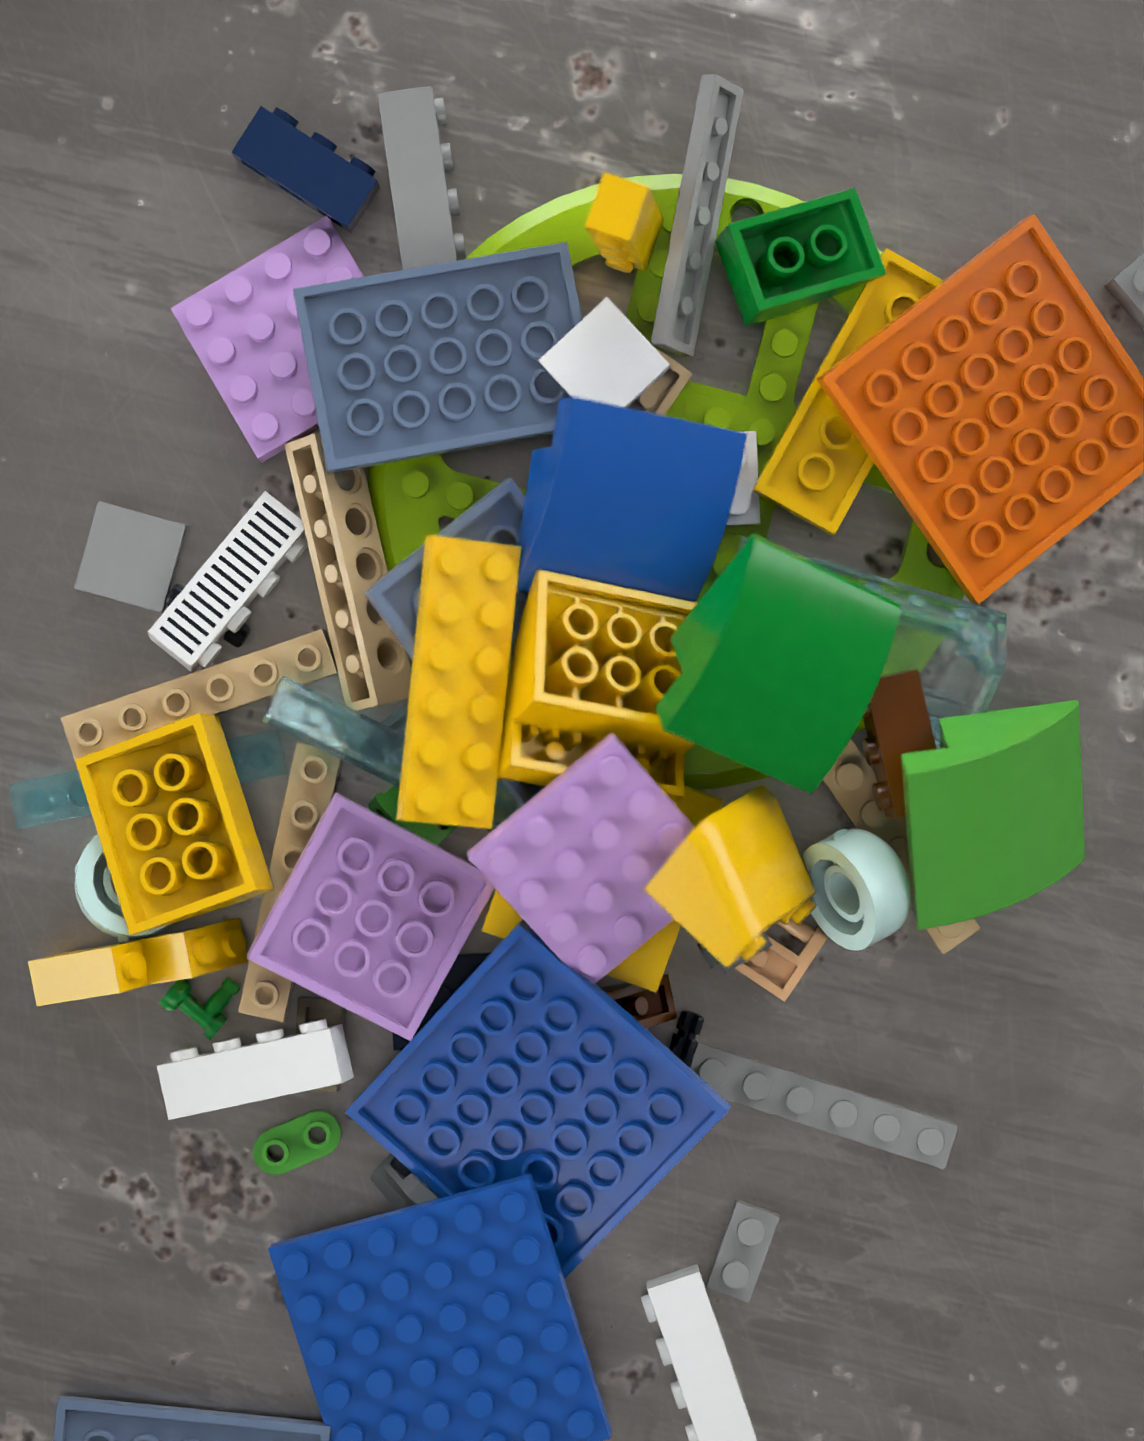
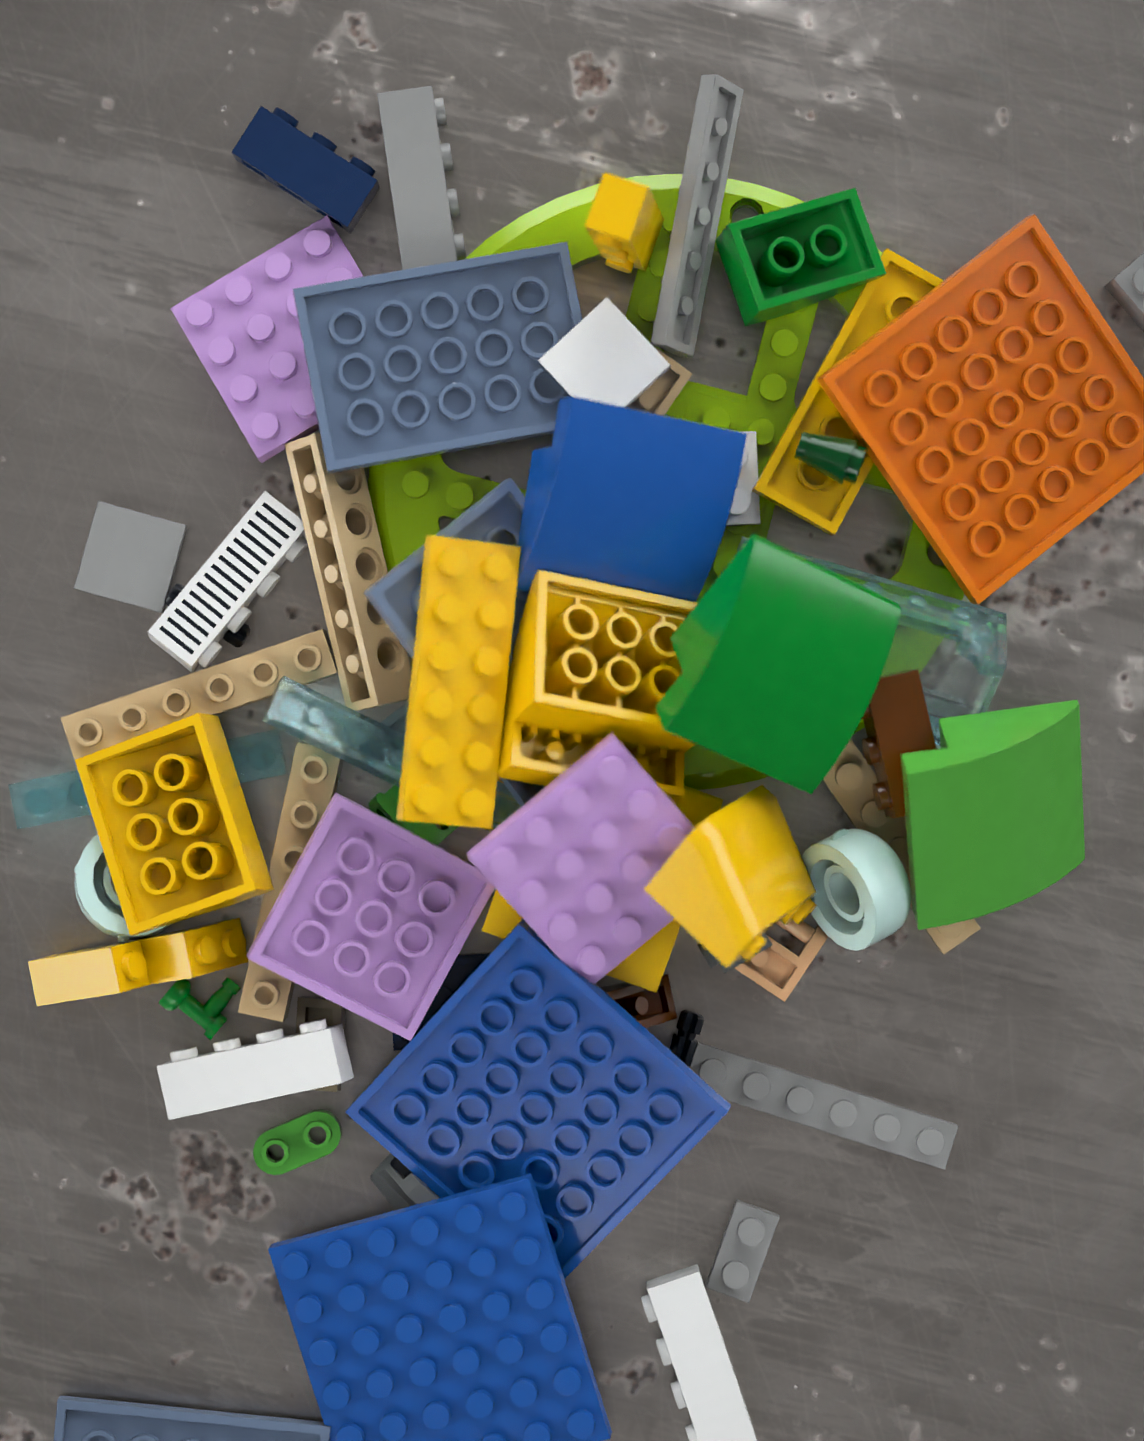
none -> dark green cone [794,432,867,484]

